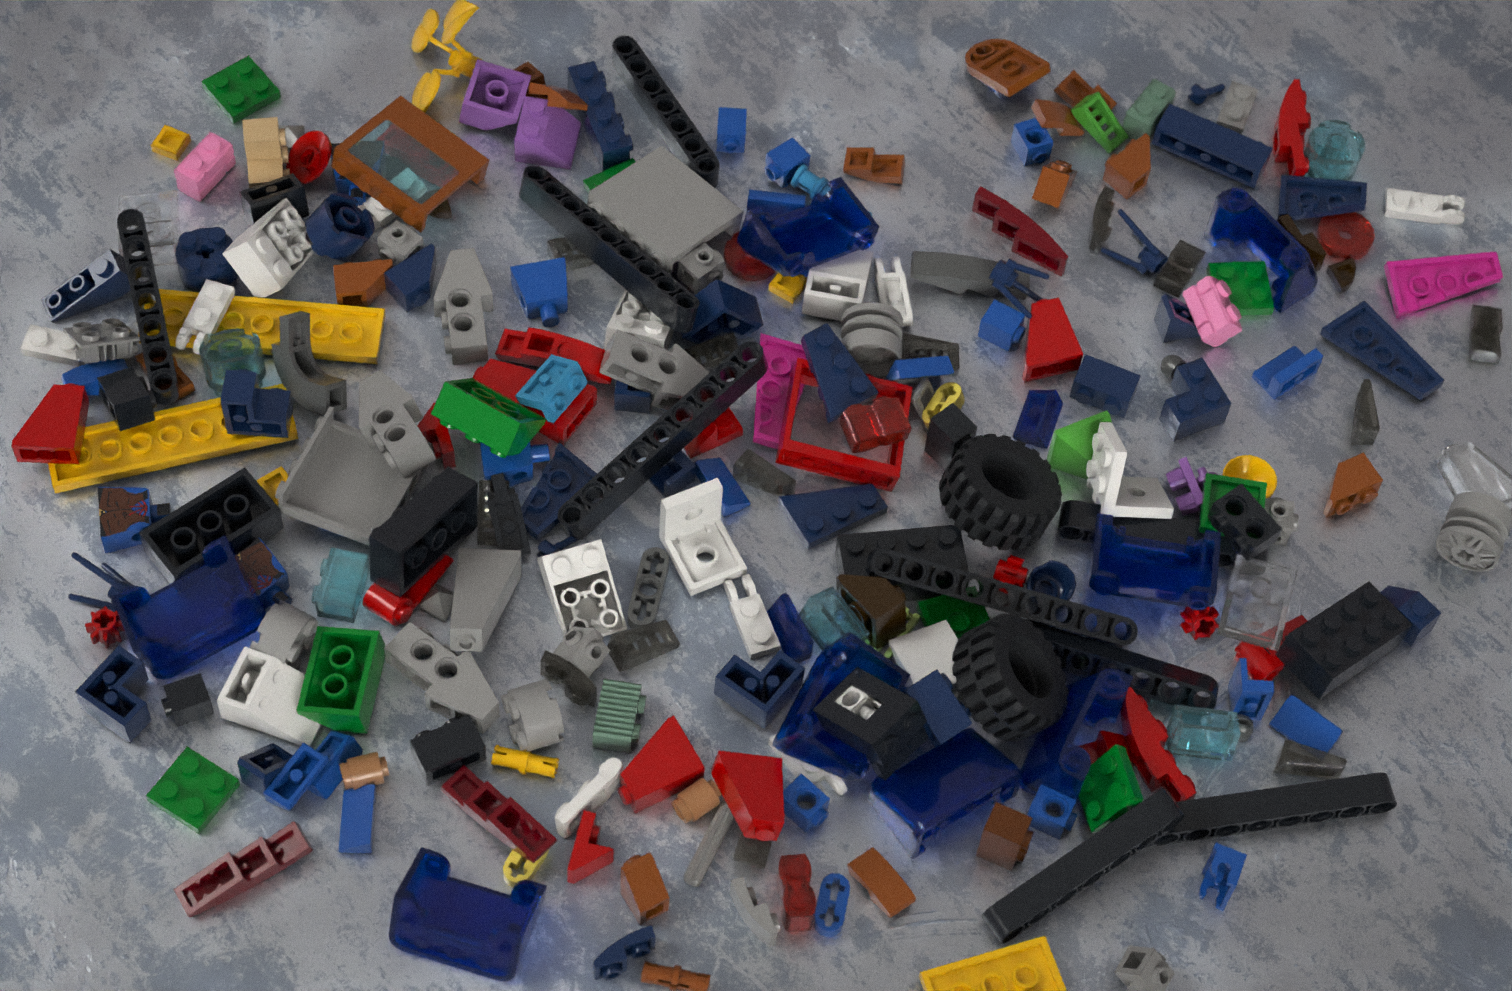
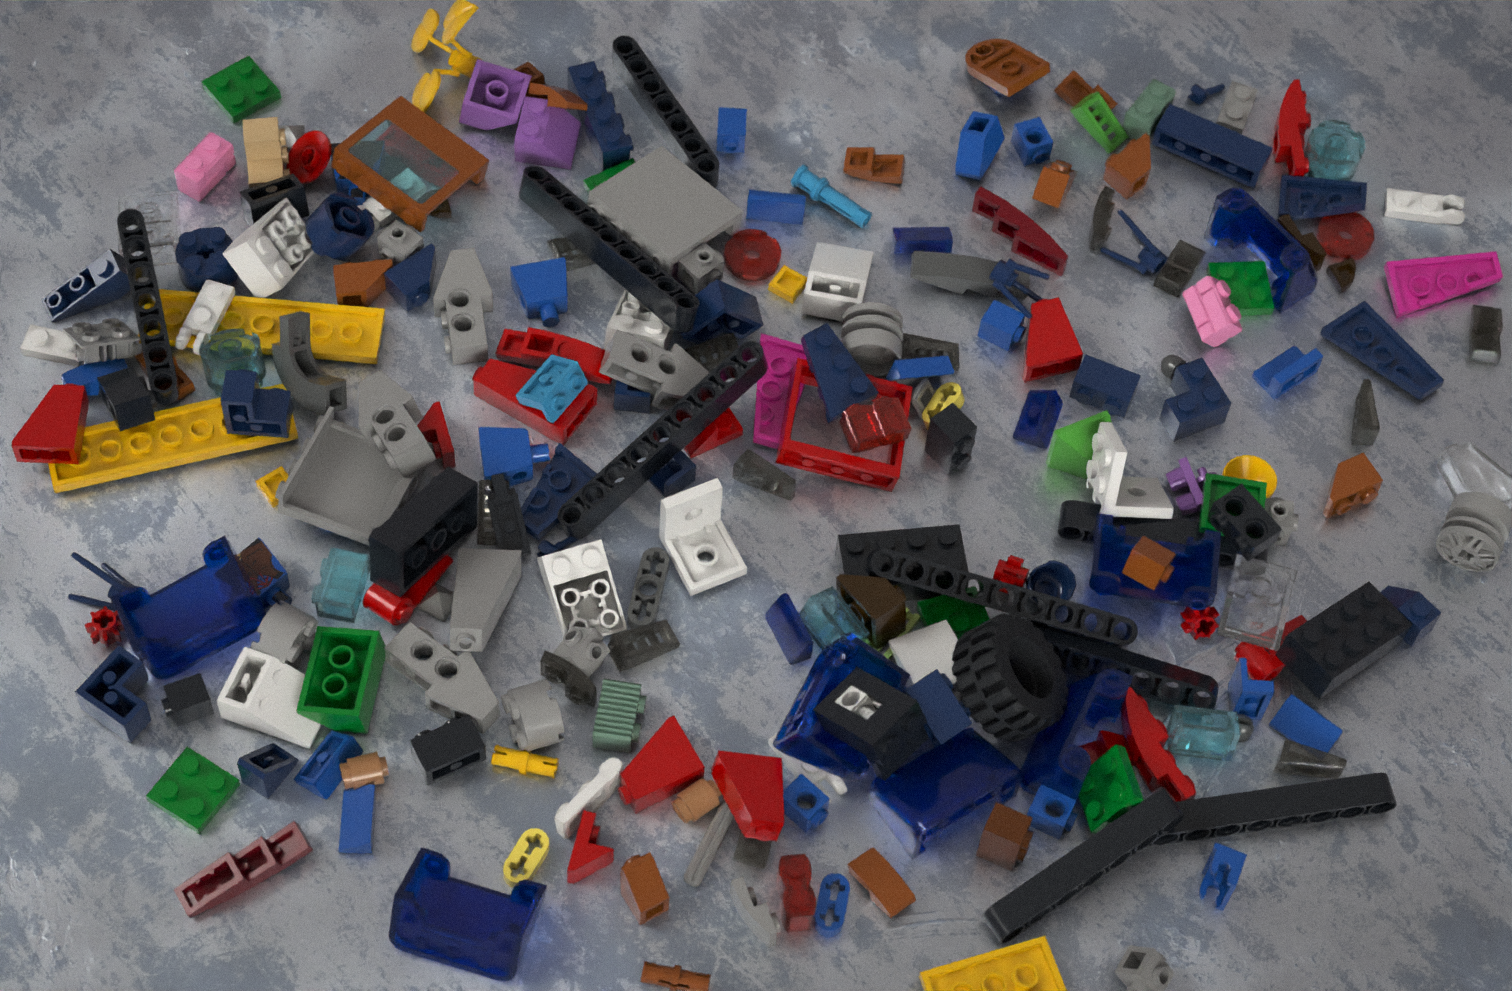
torso [98,487,172,553] -> none
black brick [139,467,284,594] -> none
yellow tile [151,125,191,161] -> none
blue slope [263,742,330,811] -> none
green slope [431,378,546,458] -> none
dark red slope [441,765,557,864] -> none
dark blue slope [593,925,656,980] -> none
blue slope [694,457,751,518] -> none
dark blue brick [714,650,805,729] -> none
white hinge [724,574,781,659] -> none
clear blue windscreen [737,177,880,277] -> none
blue brick [765,137,811,189] -> none
dark blue wing [778,484,888,549] -> none
white hinge [874,256,913,327] -> none
black tyre [939,434,1062,551] -> none
dark orange slope [1031,99,1084,136] -> none
dark blue slope [1154,294,1200,343] -> none
none -> clear blue slope [892,227,953,253]
none -> blue slope [955,111,1005,180]
none -> dark orange brick [1121,536,1176,591]

